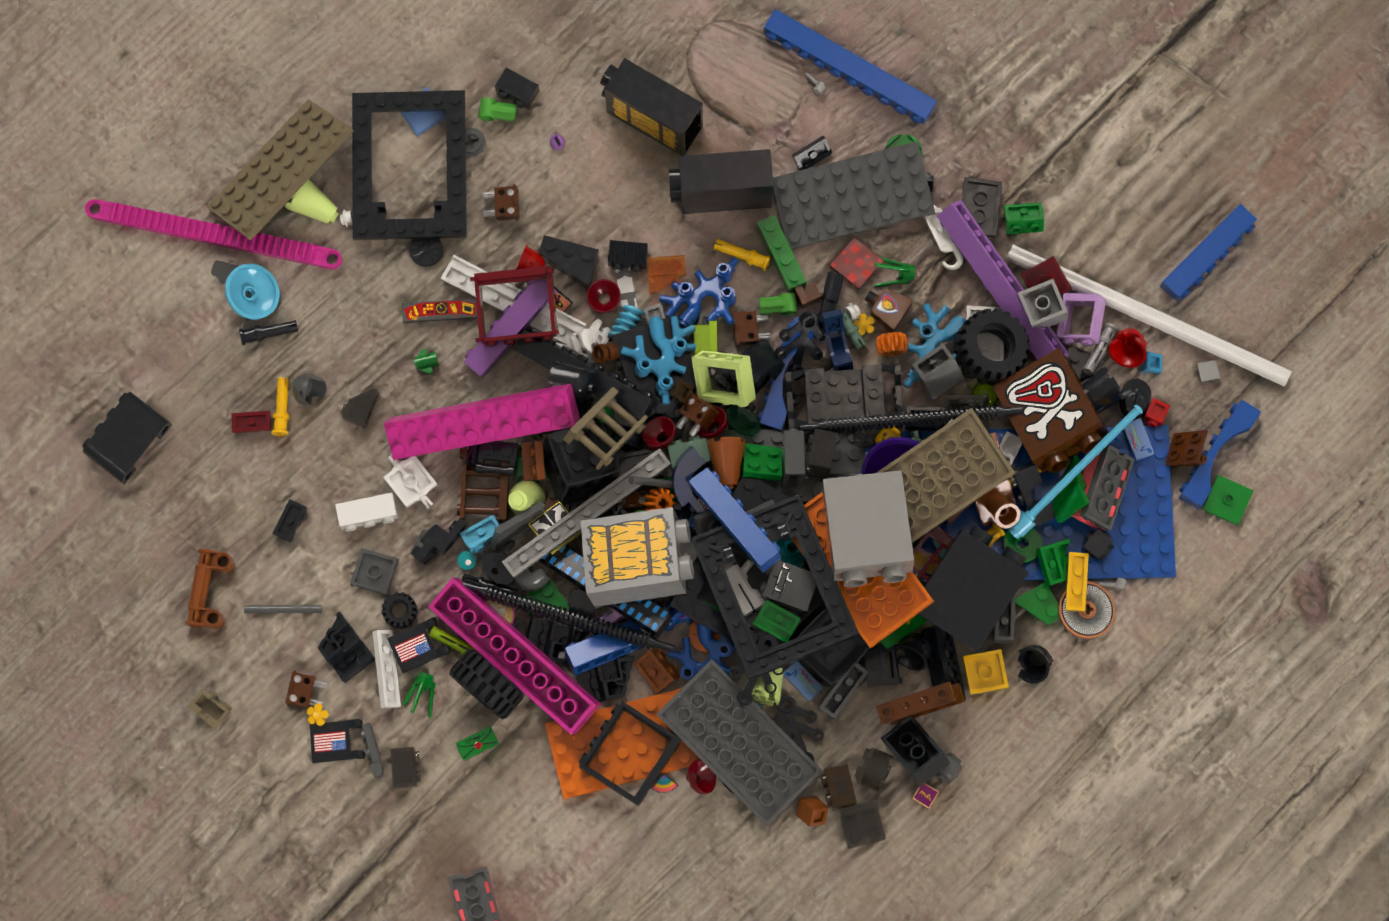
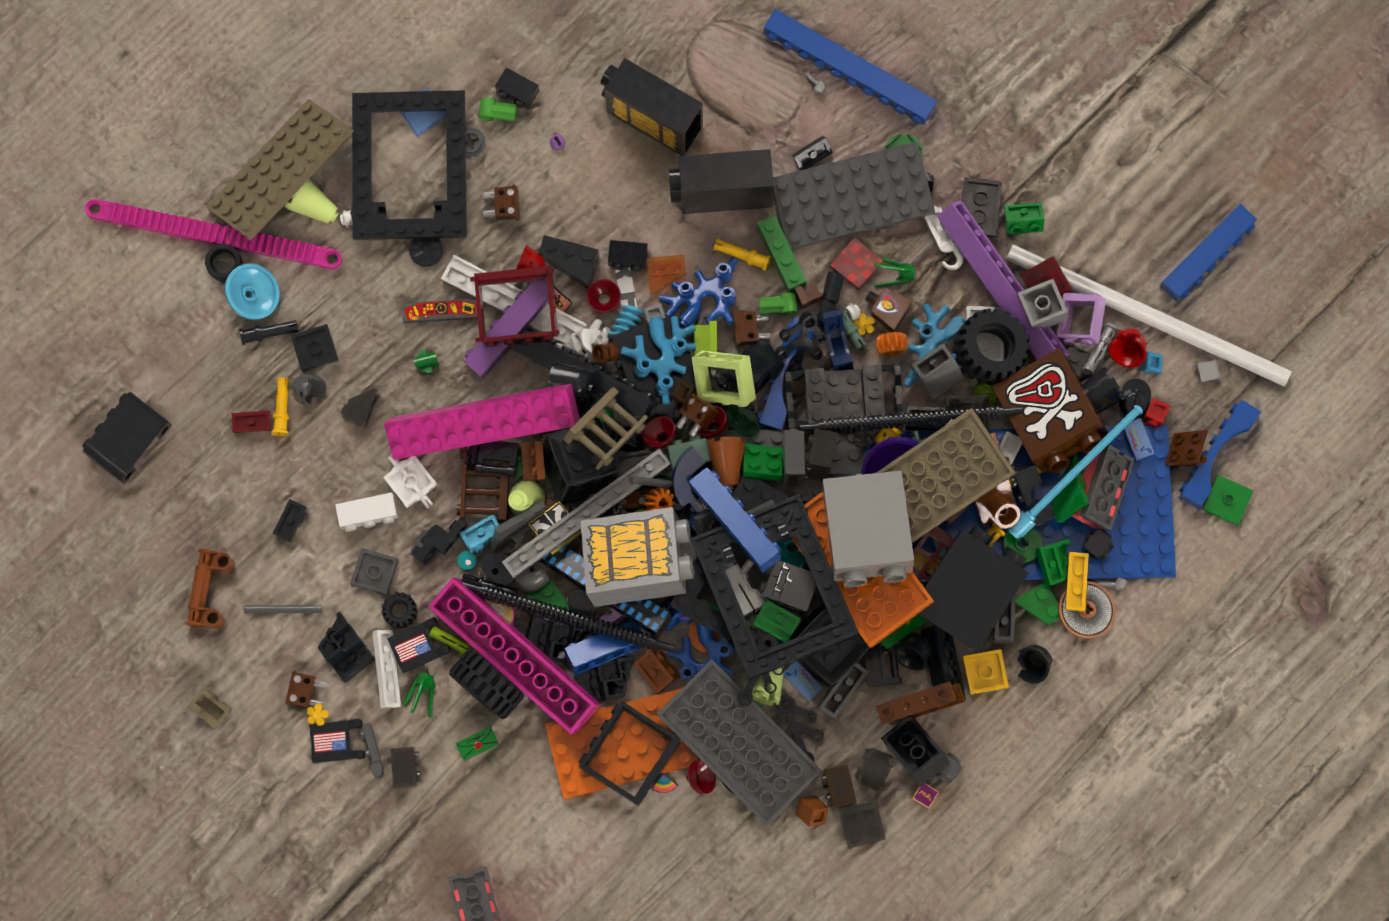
none -> black tyre [205,244,243,282]
none -> black plate [291,324,339,372]

